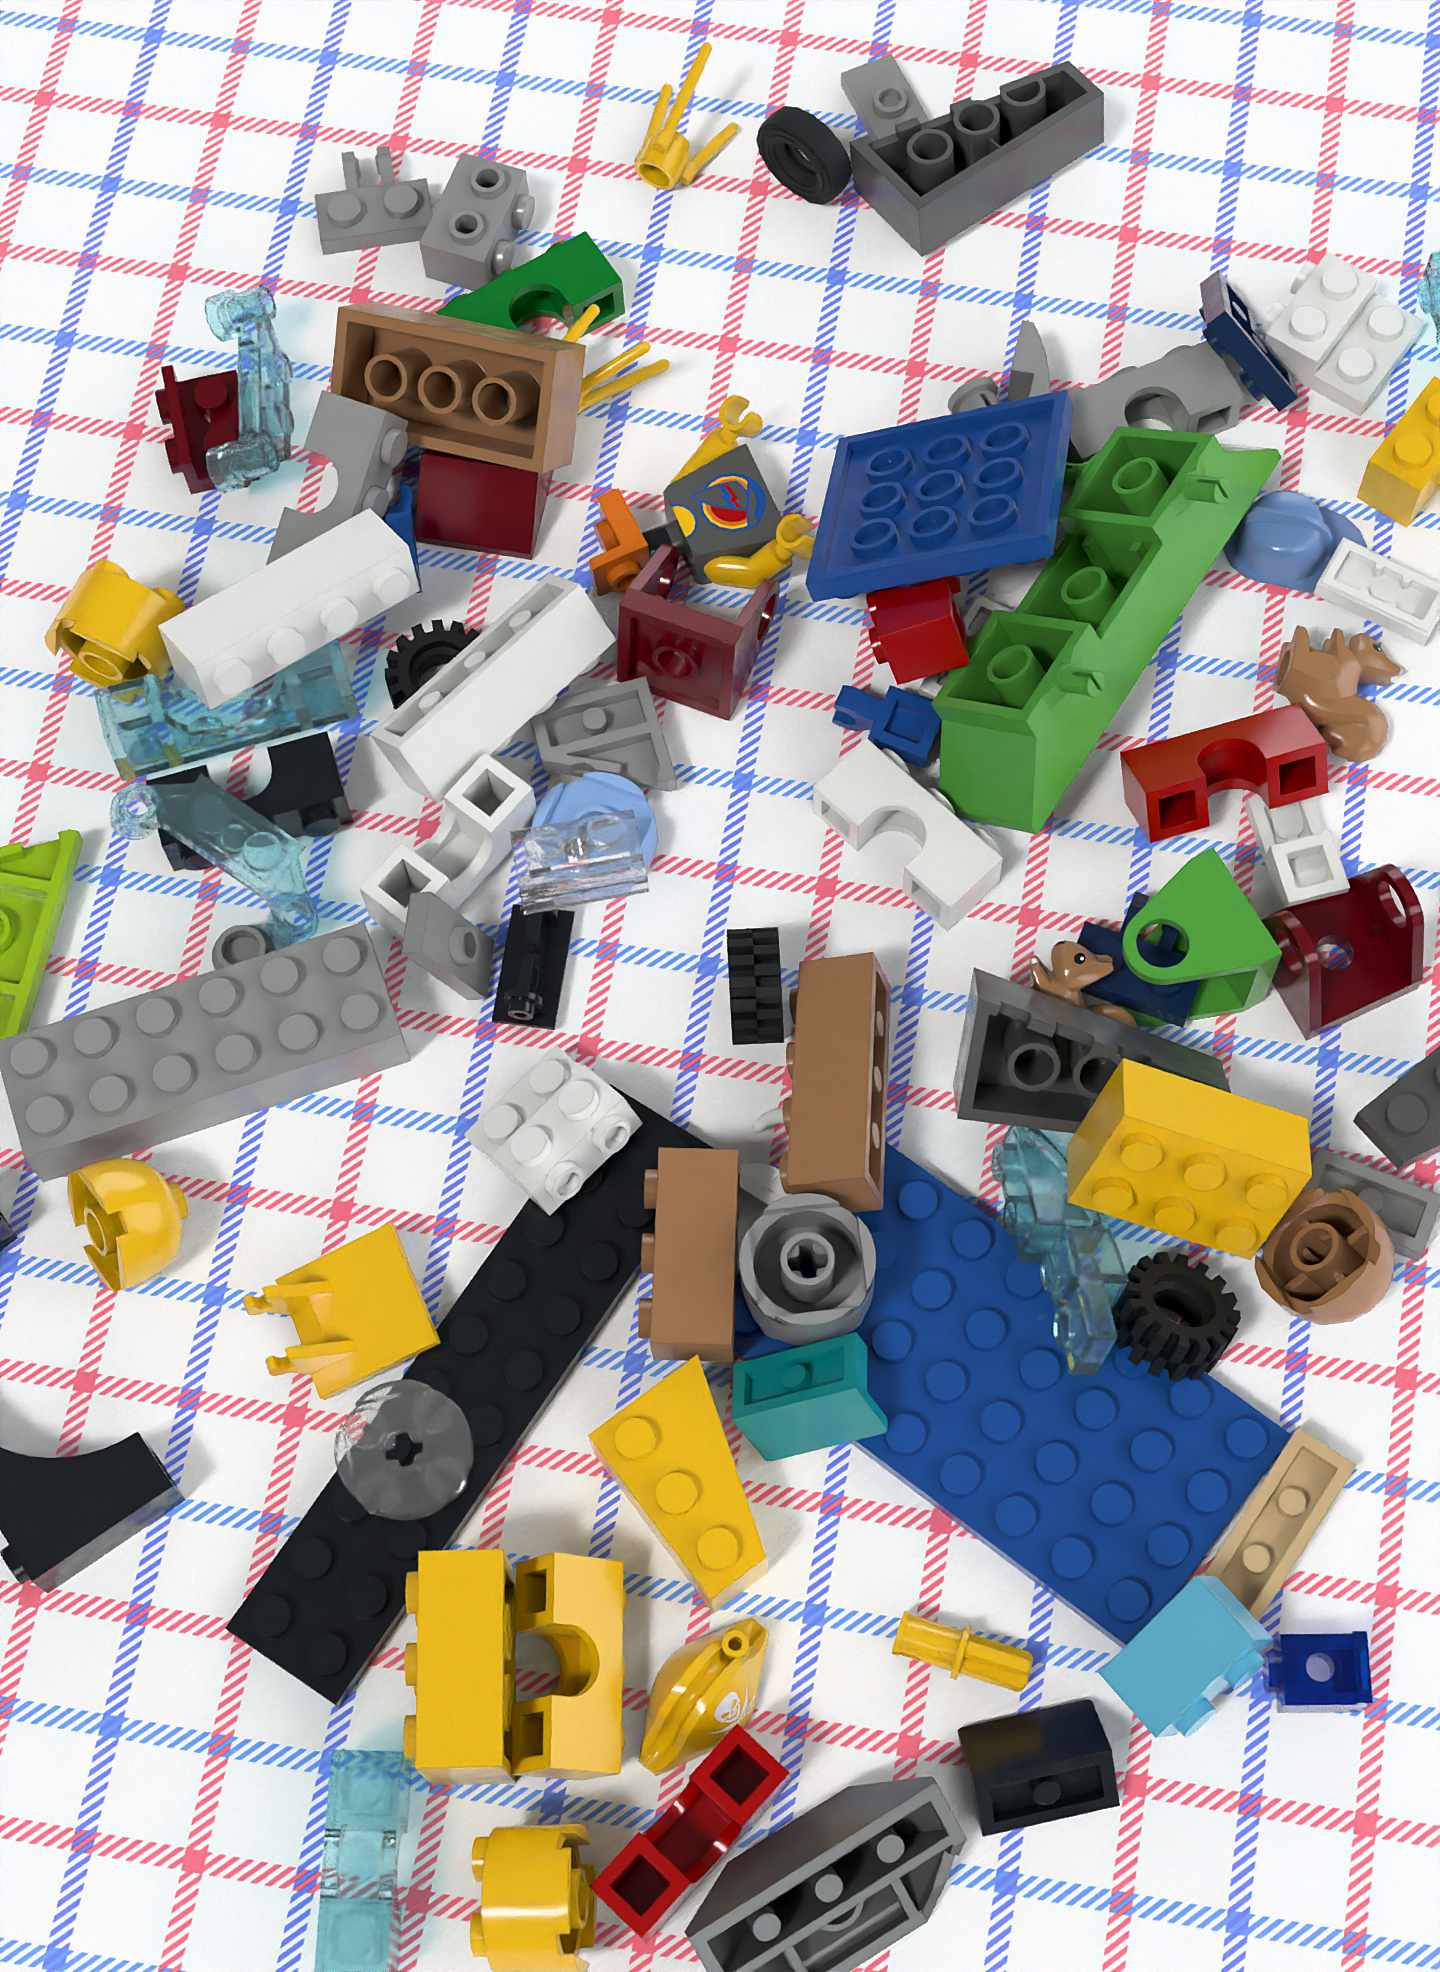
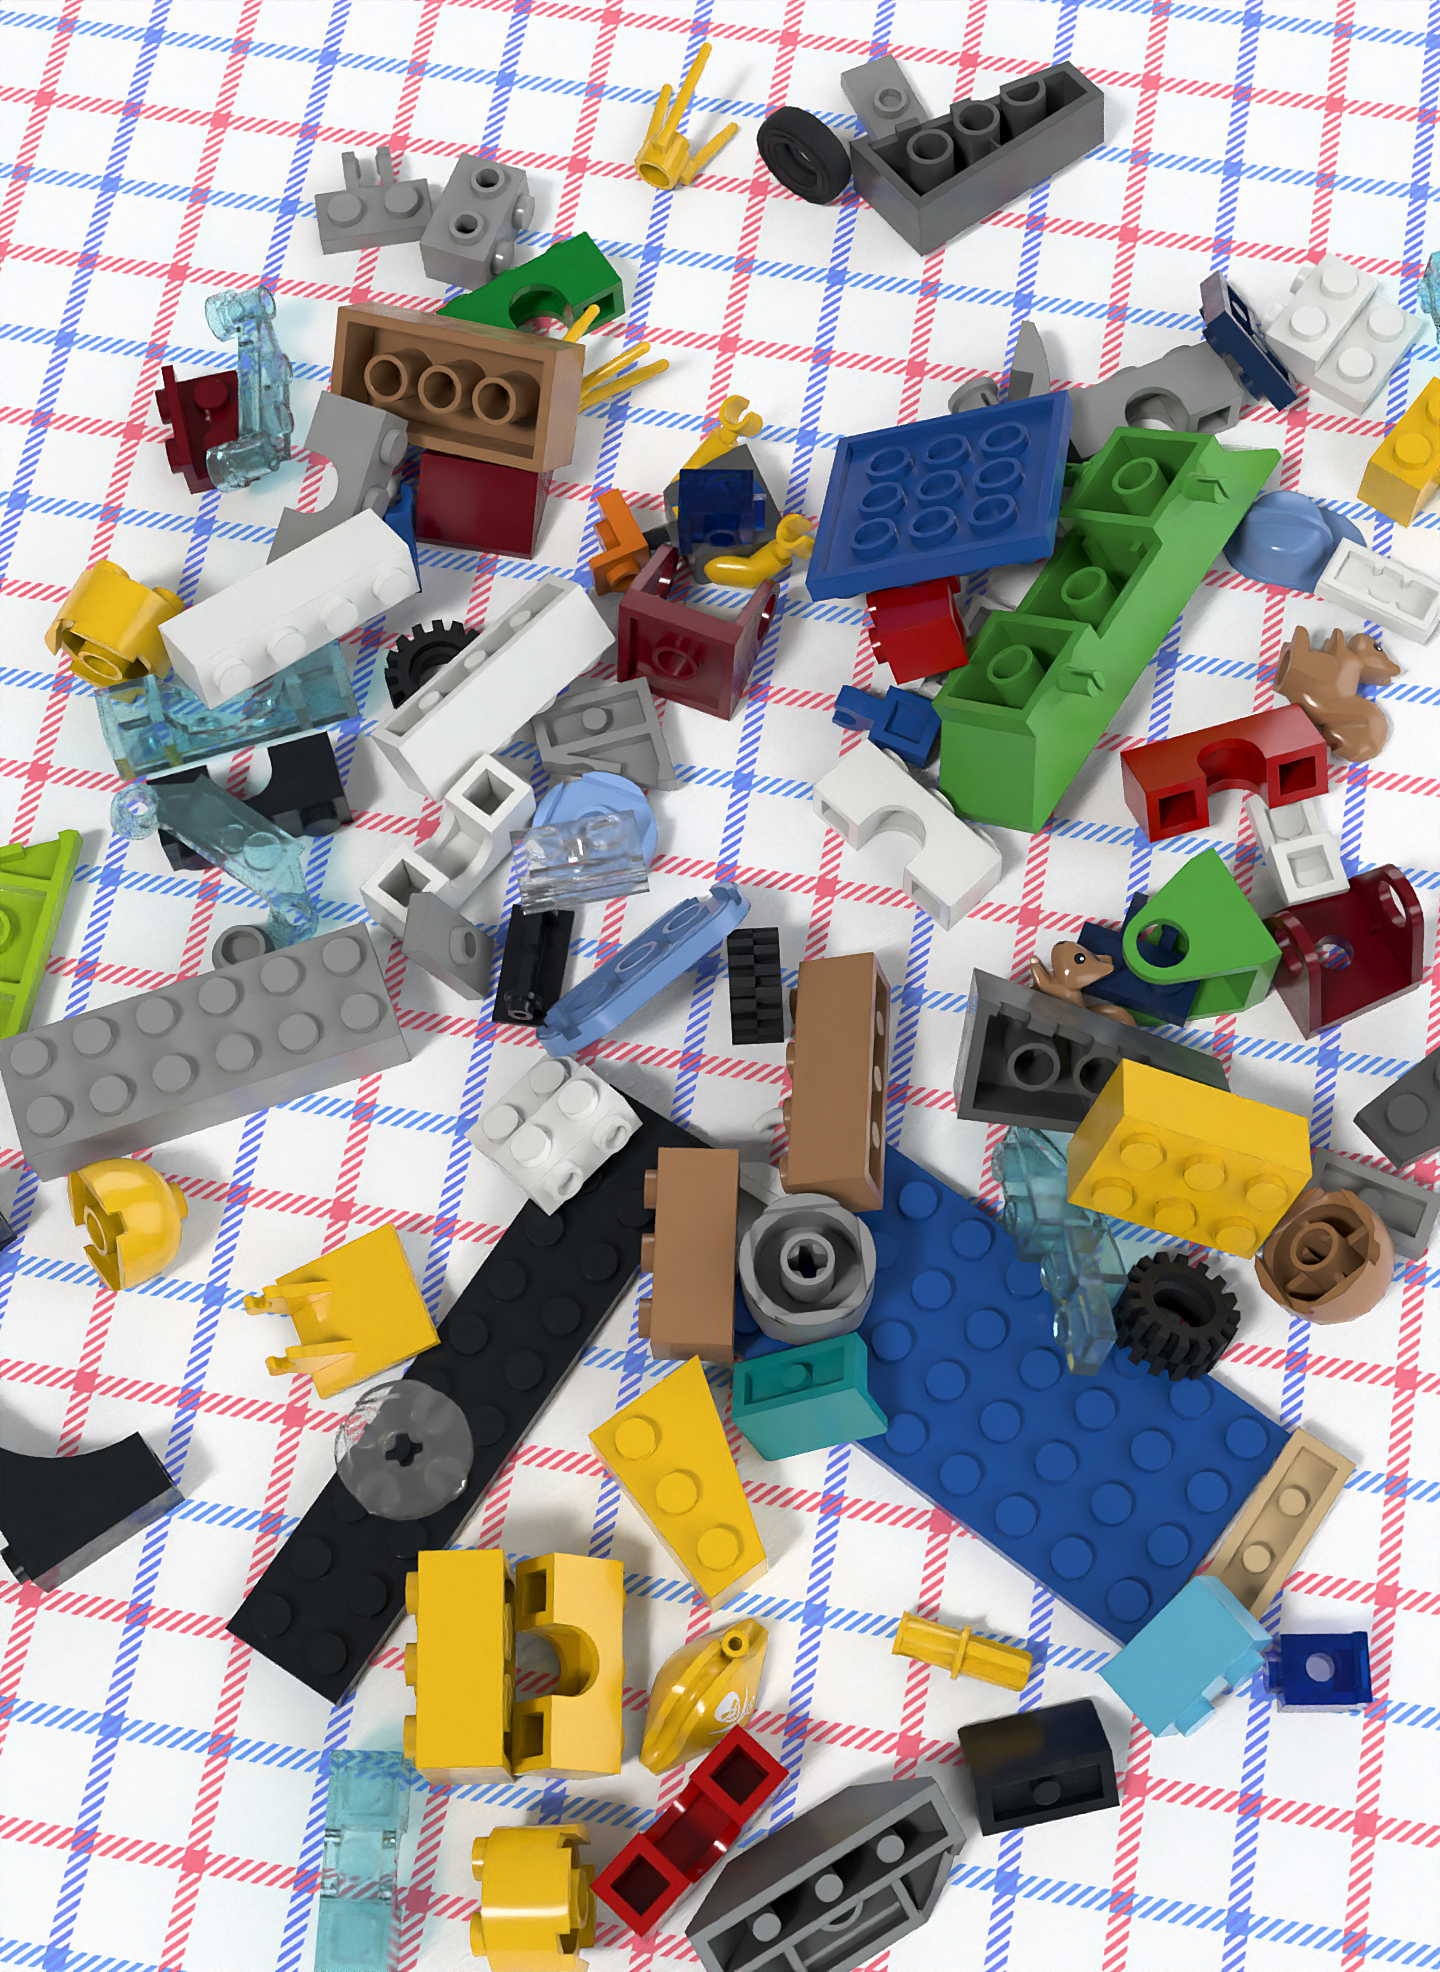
none -> medium blue tile [535,881,751,1058]
none -> clear blue brick [677,469,766,554]

